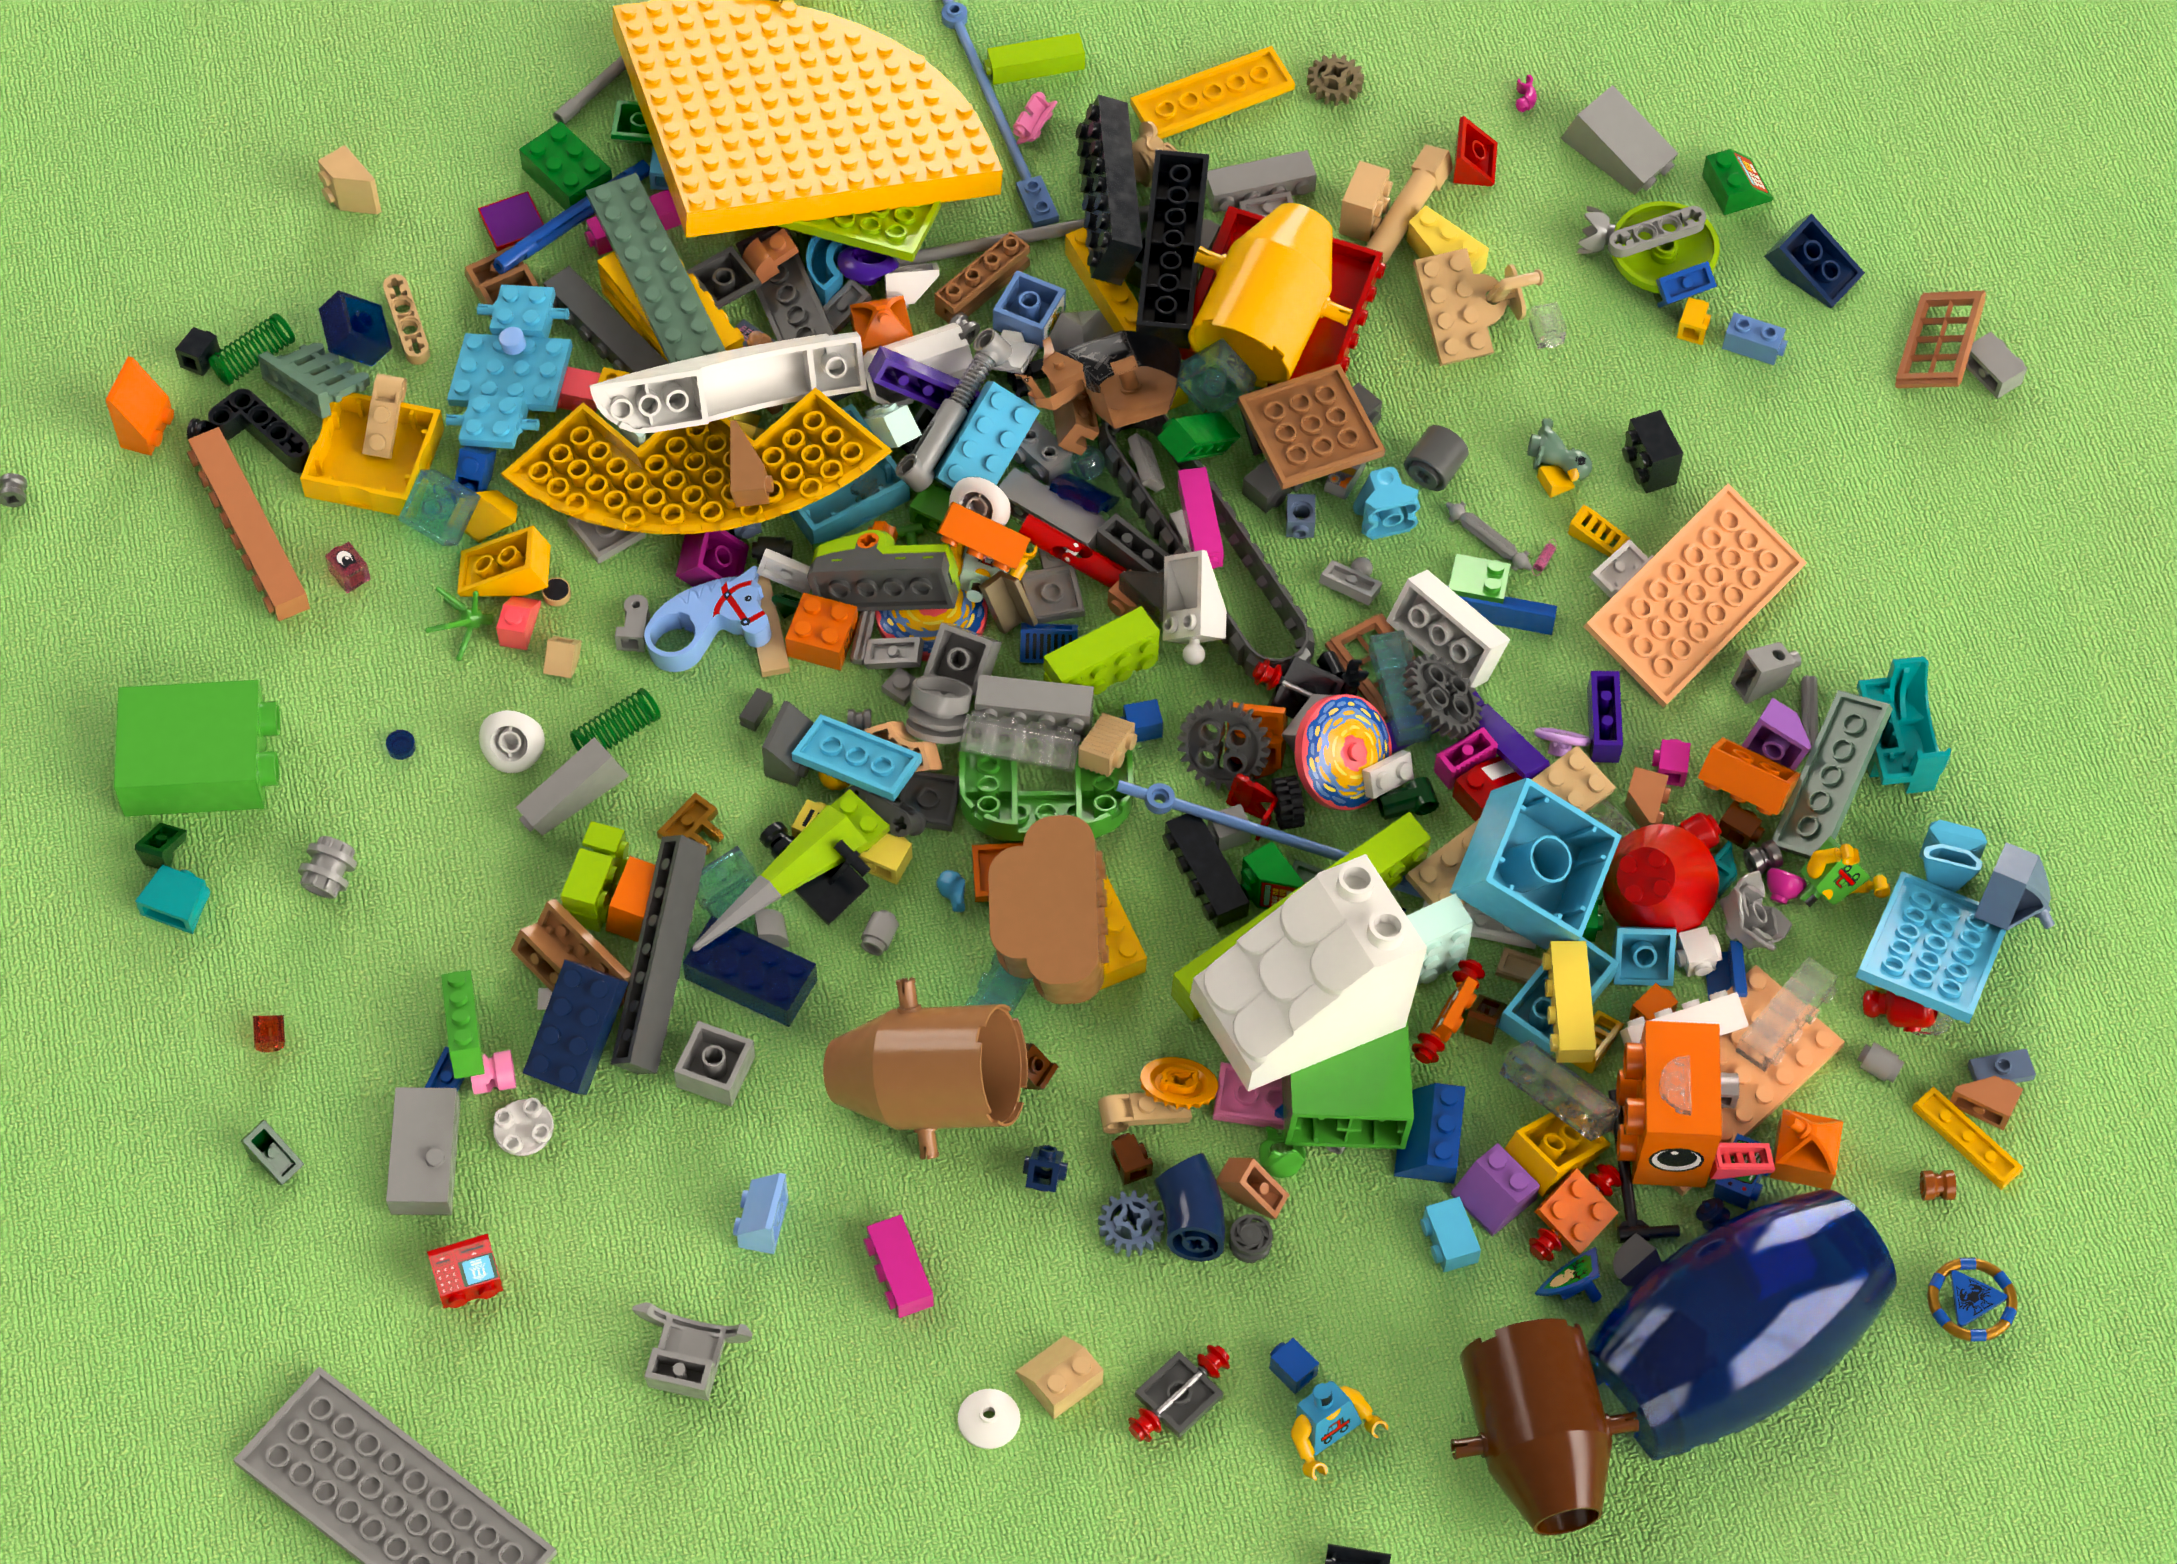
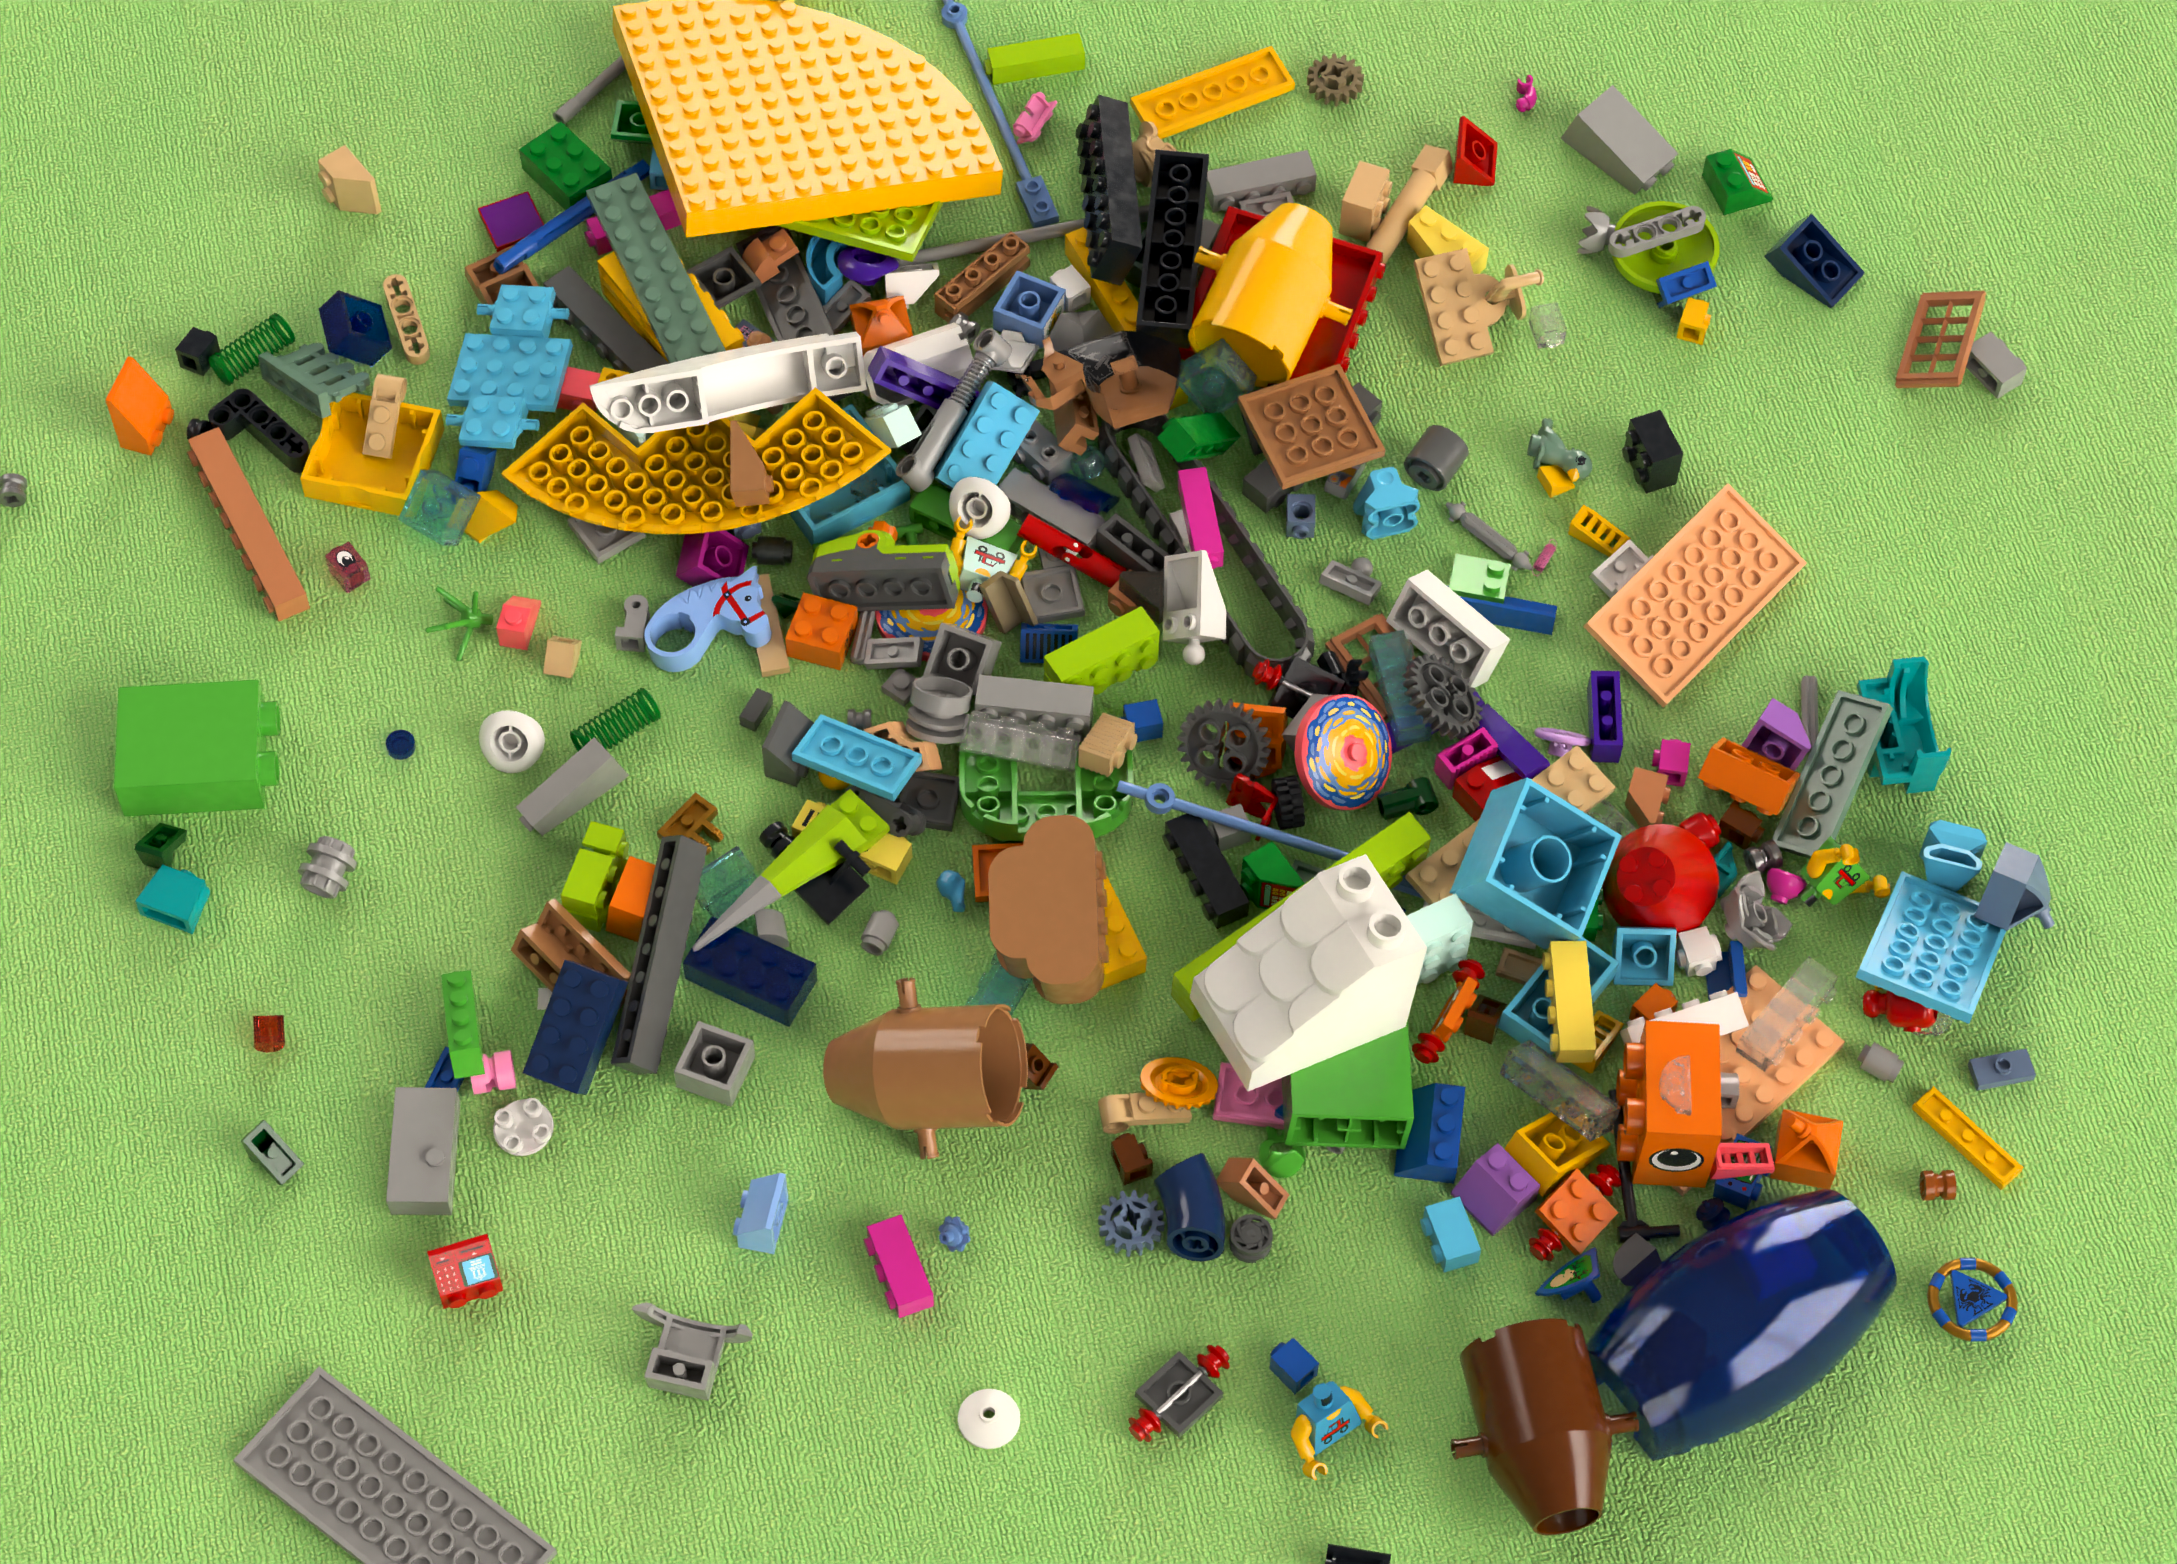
yellow slope [457,525,551,597] -> none
light blue piece [499,327,526,355] -> none
black tile [542,577,571,607] -> none
white plate [757,548,811,594] -> none
orange brick [937,502,1031,572] -> none
tan slope [1016,1336,1103,1419] -> none
dark blue brick [1023,1145,1068,1192] -> none
white plate [1362,750,1414,799] -> none
medium blue brick [1722,312,1788,365] -> none
light grey torso [1731,642,1802,704] -> none
nougat slope [1950,1076,2023,1130] -> none
none -> medium blue plant [939,1216,970,1252]
none -> white brick [1050,265,1091,313]

